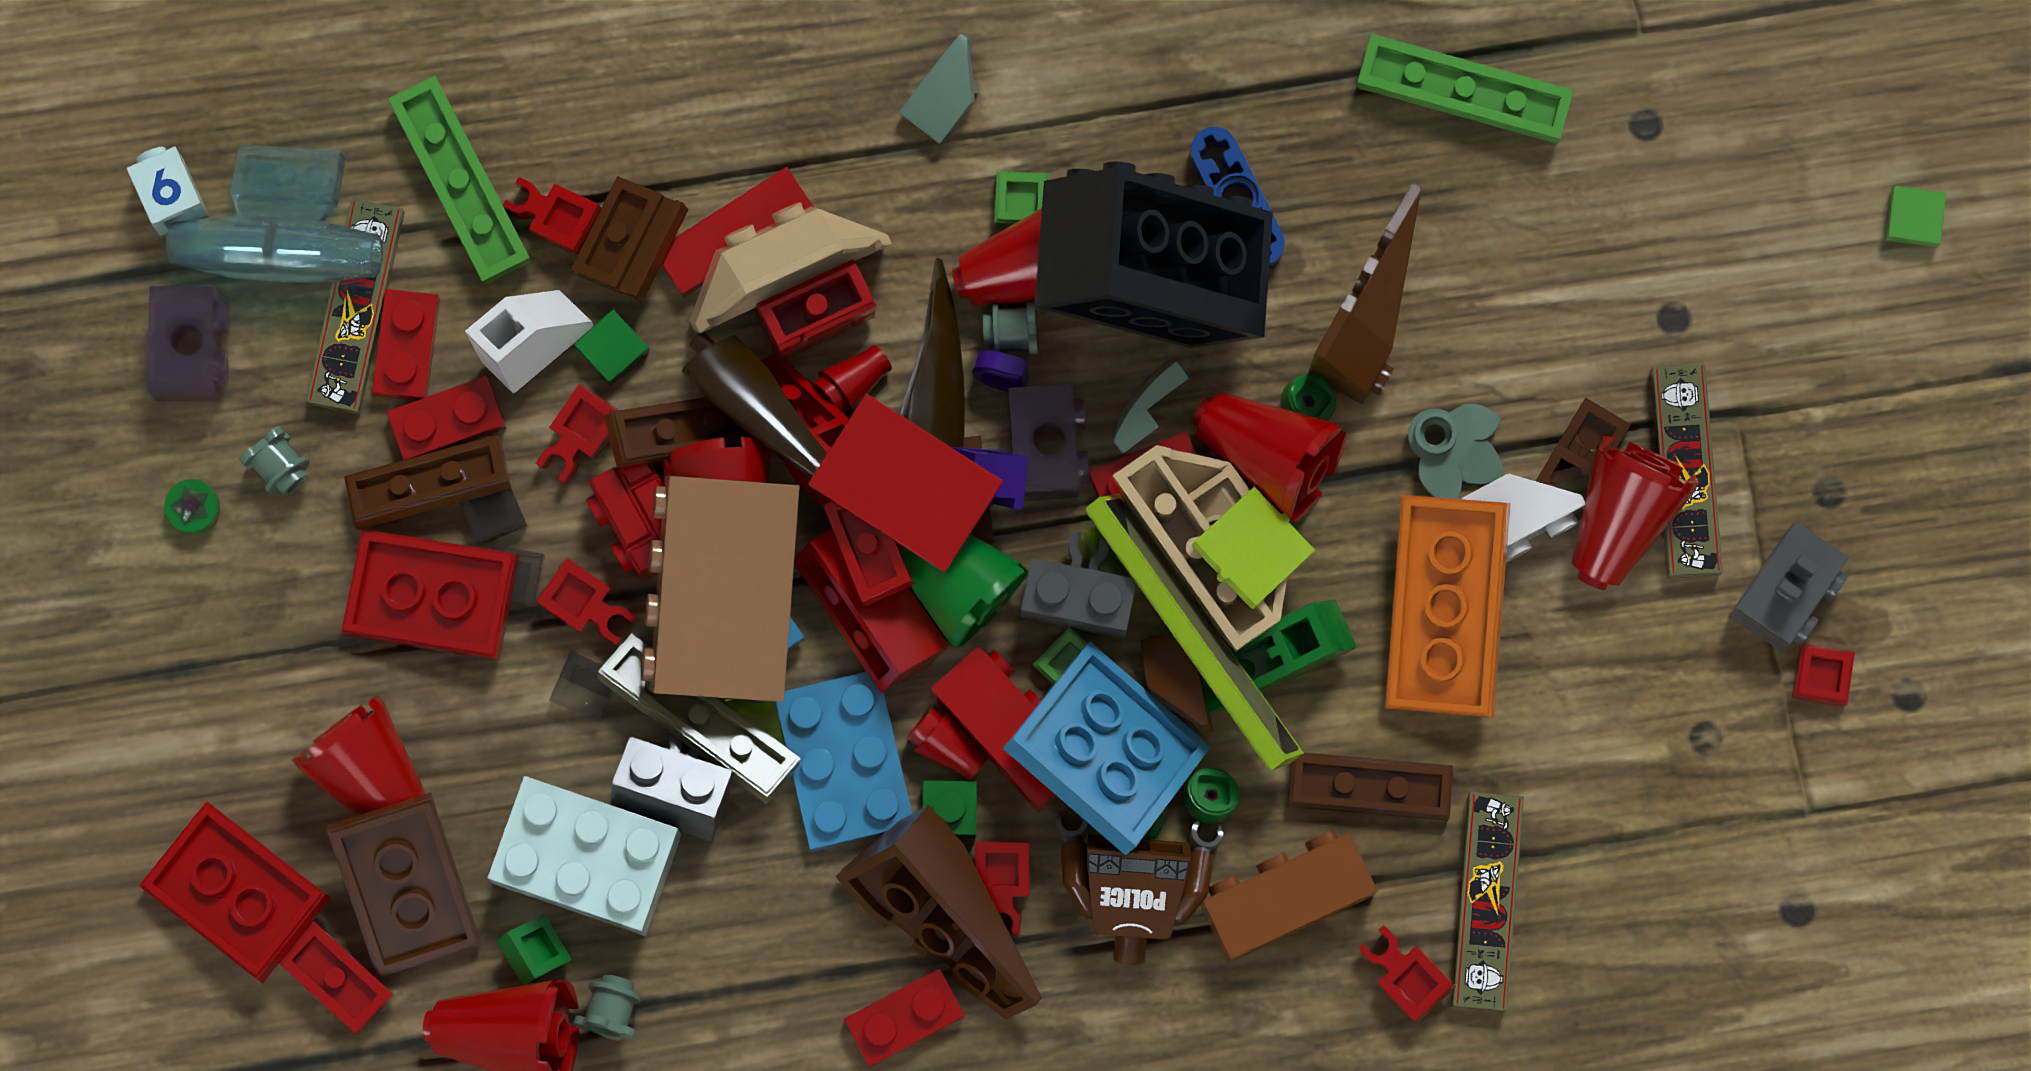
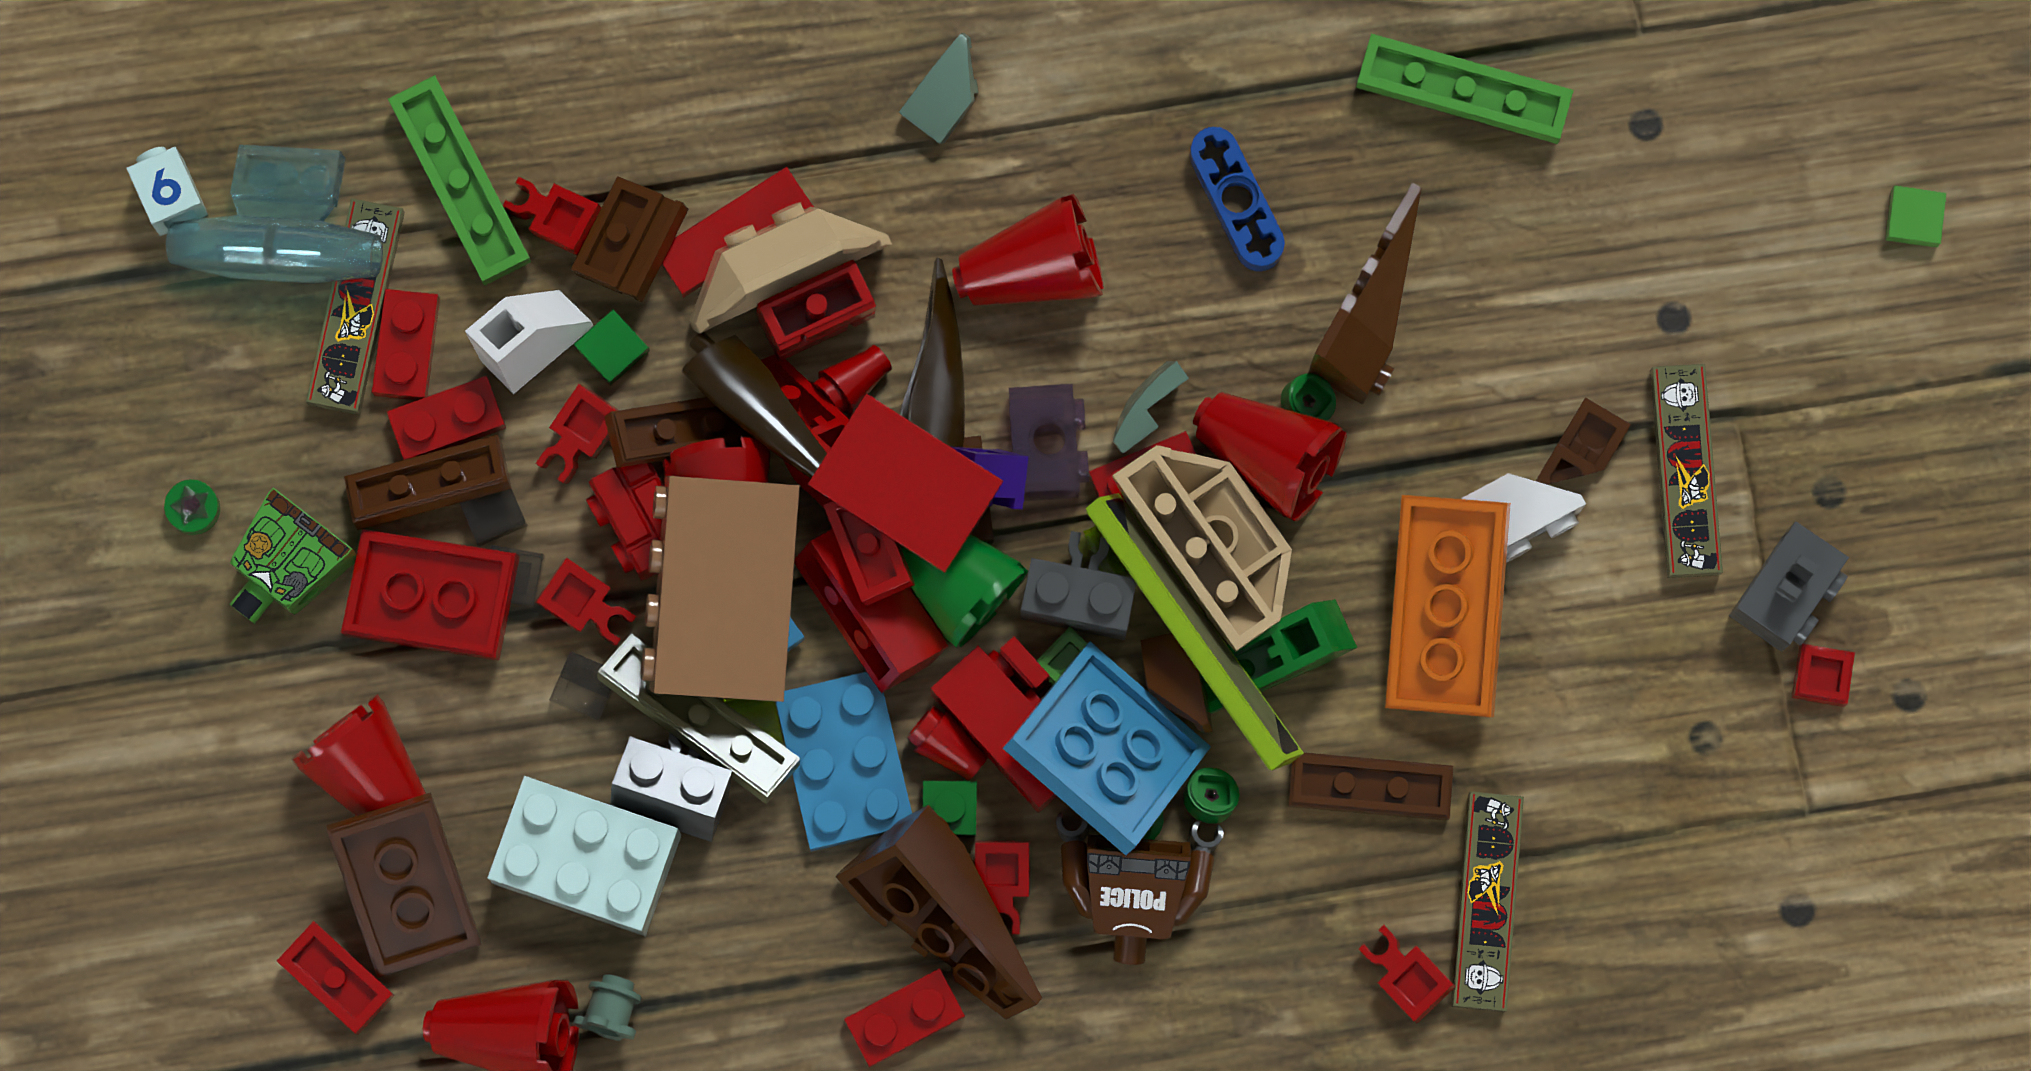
red tile [139,801,331,984] -> none
clear purple brick [147,286,230,401] -> none
sand green brick [239,426,310,496] -> none
green plate [496,914,572,985] -> none
dark purple tile [972,350,1029,395] -> none
sand green brick [983,302,1039,354] -> none
bright green tile [994,171,1049,227] -> none
black brick [1035,161,1273,348] -> none
lime piece [1191,486,1315,610] -> none
dark orange brick [1201,830,1378,963] -> none
sand green plate [1408,404,1504,499] -> none
red cone [1571,436,1699,590] -> none
none -> torso [229,488,357,624]
none -> red tile [1000,636,1050,694]

